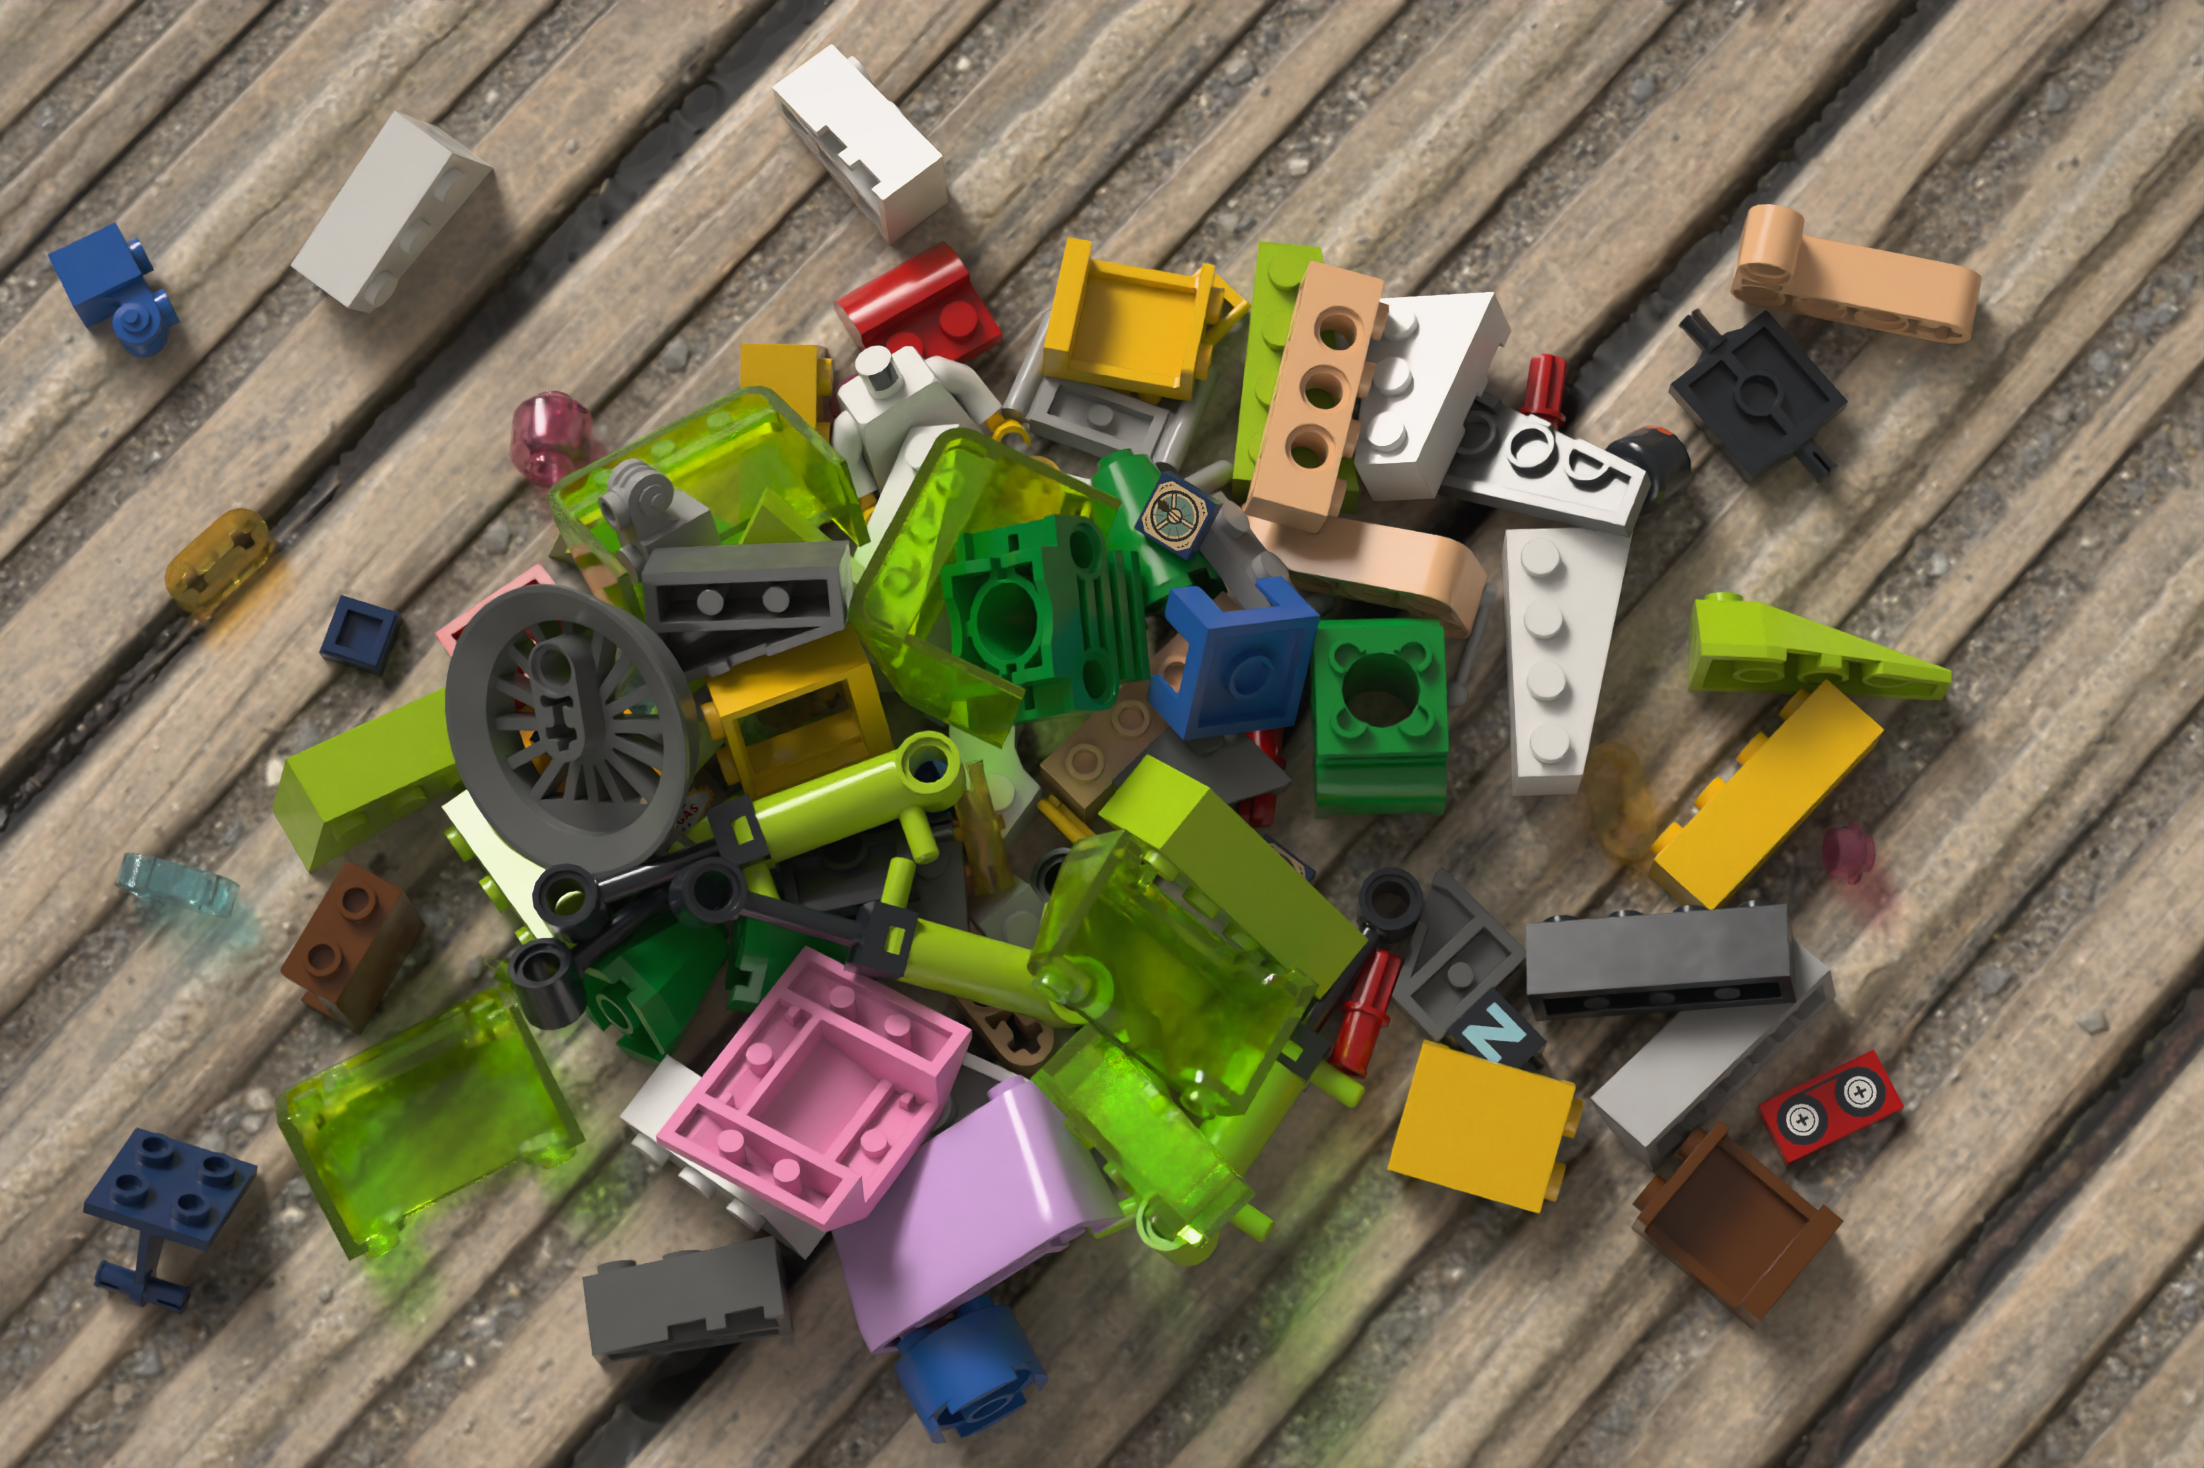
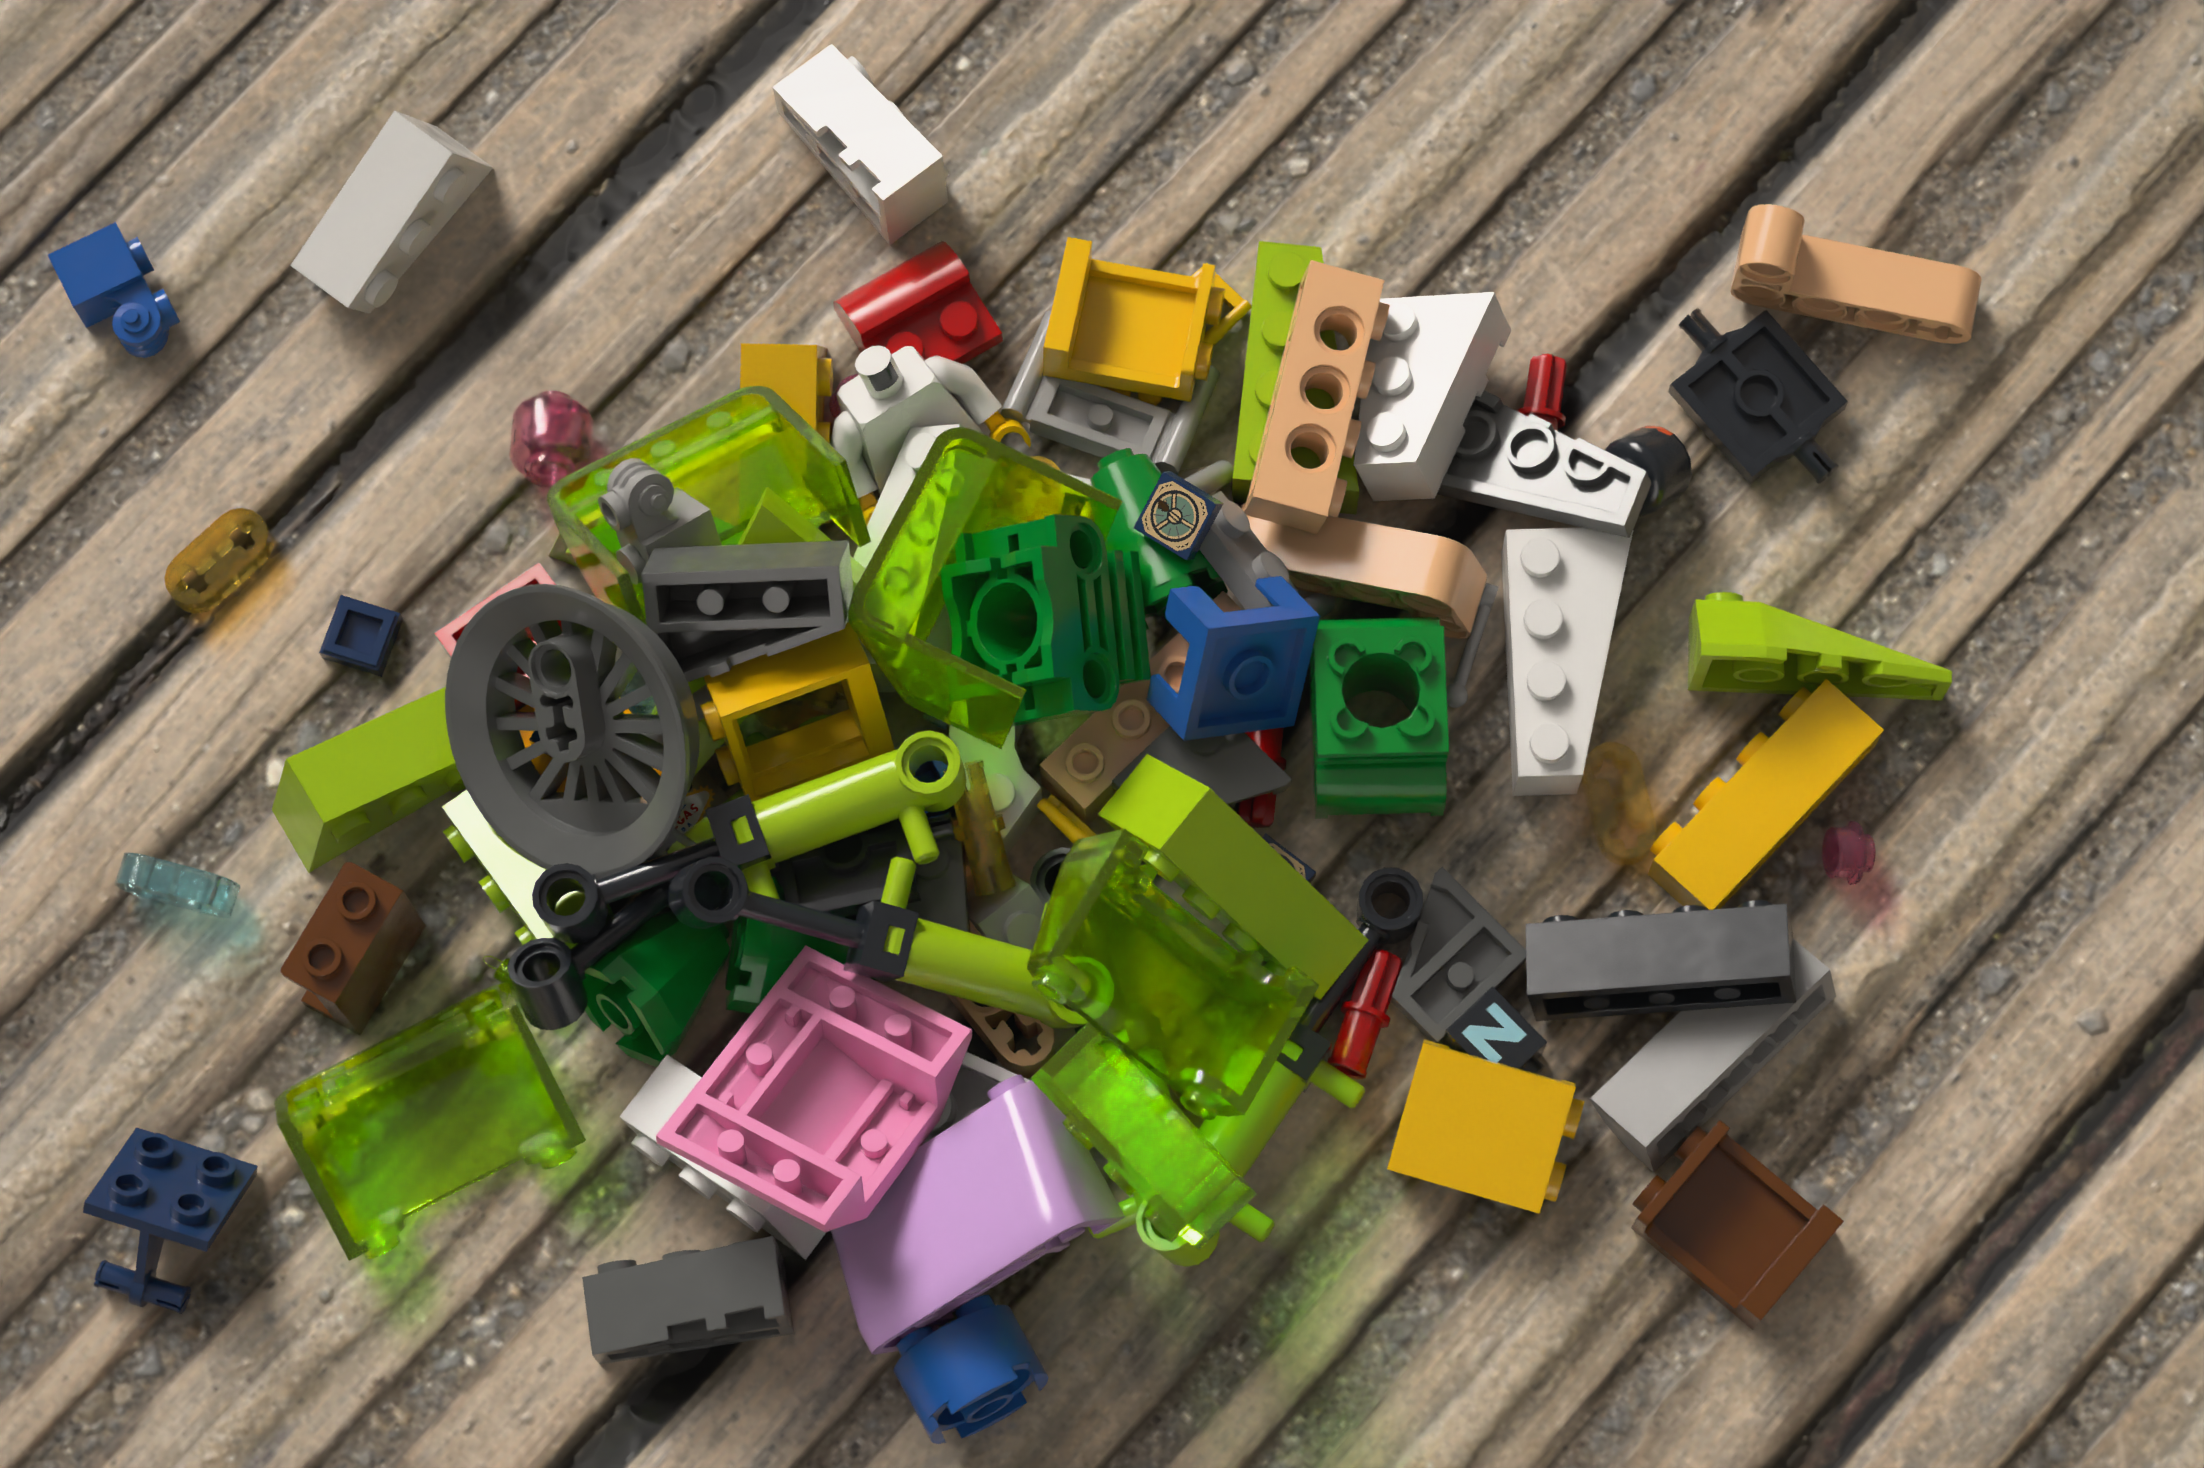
tile [1756,1049,1904,1167] -> none

